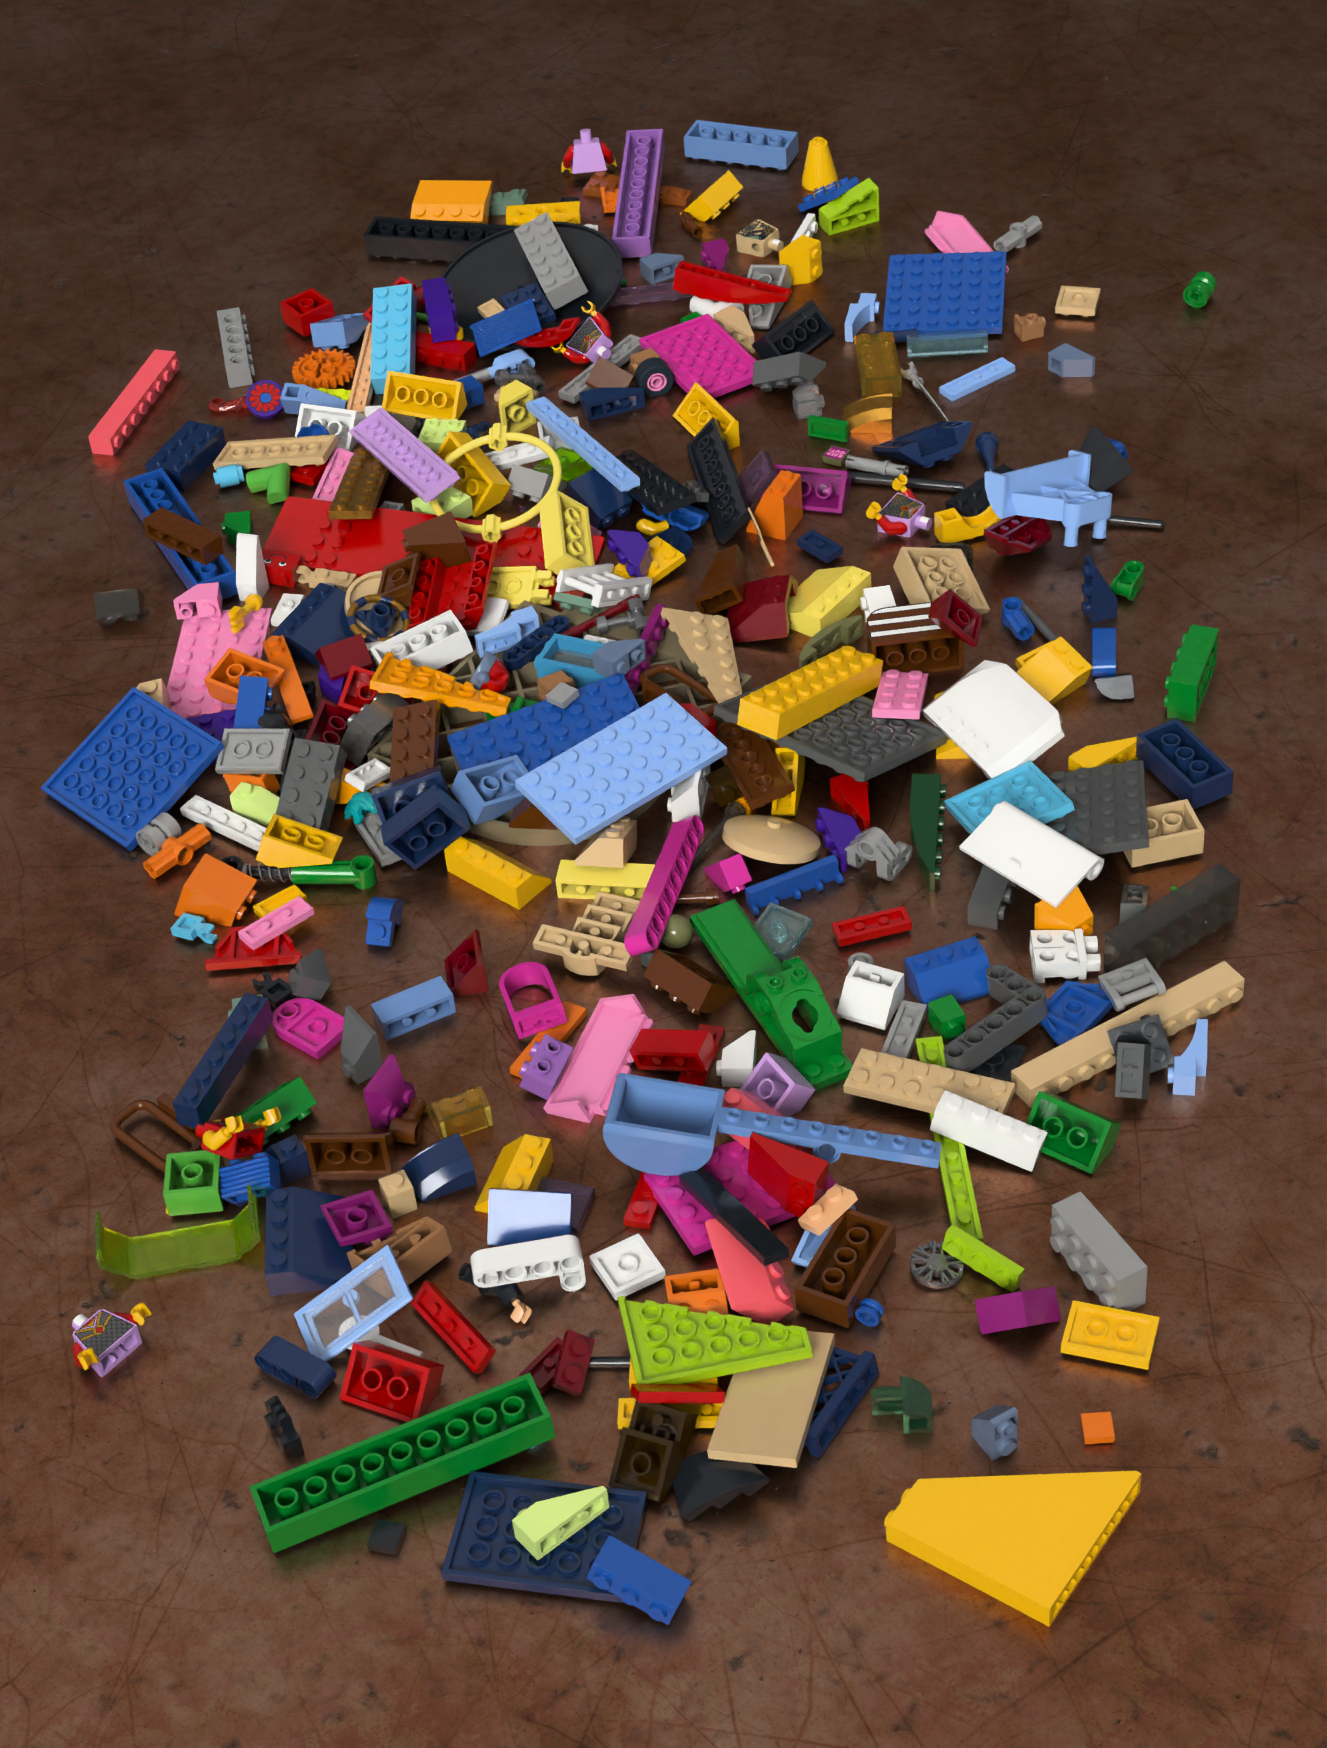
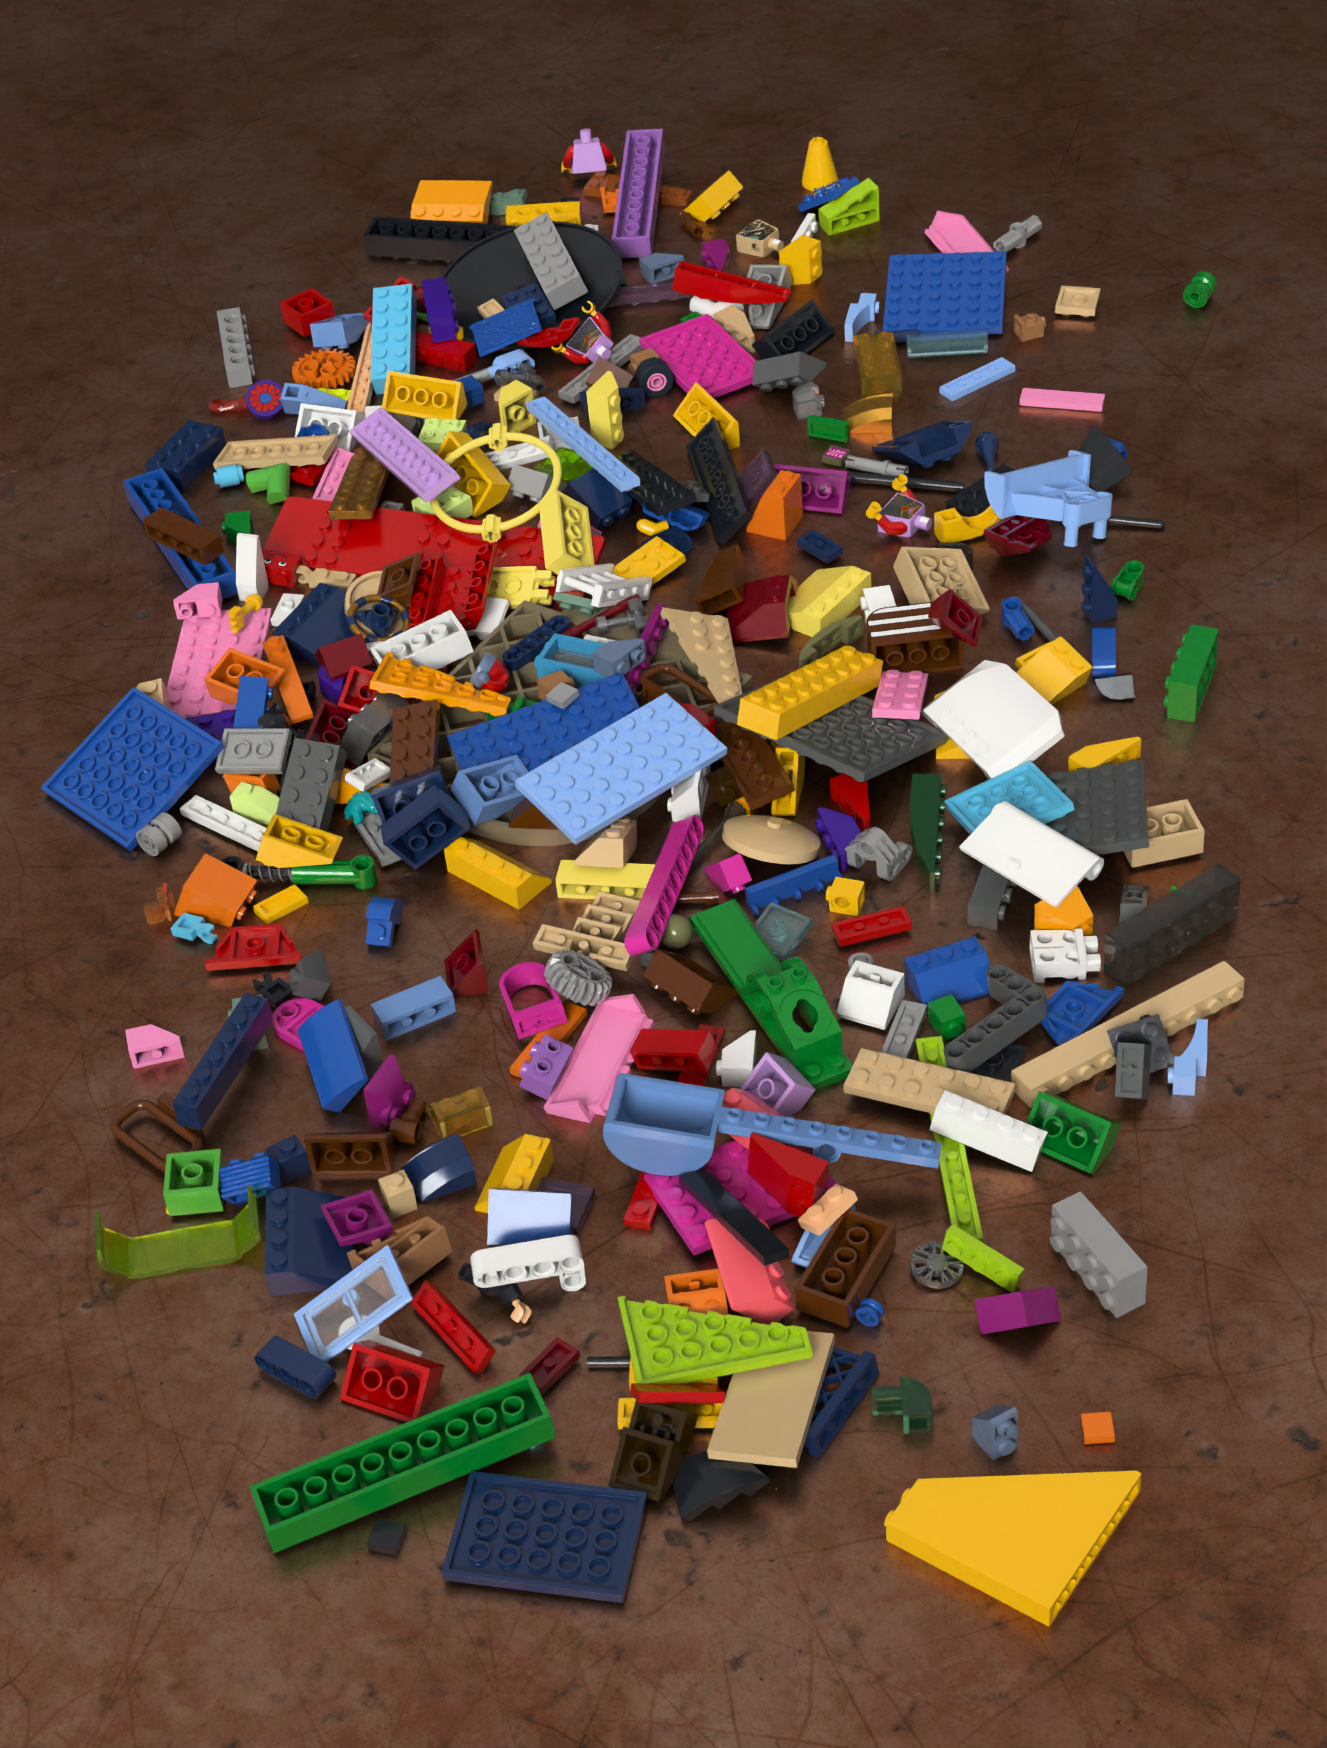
torso [72,1302,153,1377] -> none
coral brick [88,349,180,456] -> none
clear smoke slope [93,588,144,625] -> none
orange piece [143,823,212,879] -> none
torso [195,1107,281,1160] -> none
green slope [234,1076,317,1145] -> none
bright pink tile [238,896,314,950] -> none
black hinge [264,1396,305,1460] -> none
reddish brown slope [401,511,471,568] -> none
light blue slope [475,606,540,658] -> none
yellowish green slope [512,1486,609,1560] -> none
dark red plate [551,1330,595,1396] -> none
blue brick [586,1535,692,1625] -> none
white plate [589,1233,666,1301] -> none
dark purple slope [607,530,653,578] -> none
medium blue brick [684,120,799,170] -> none
tan piece [748,507,775,567] -> none
light grey sword [898,361,949,421] -> none
sand blue slope [1048,343,1095,377] -> none
yellow plate [1061,1300,1160,1370] -> none
light grey plate [1098,958,1166,1012] -> none
dark blue brick [1136,718,1234,810] -> none
none -> bright pink slope [125,1024,185,1069]
none -> clear orange bracket [143,883,176,924]
none -> blue slope [297,999,368,1113]
none -> light grey gear [544,949,613,1006]
none -> light yellow slope [586,371,624,449]
none -> yellow brick [826,877,865,916]
none -> bright pink tile [1020,388,1105,412]

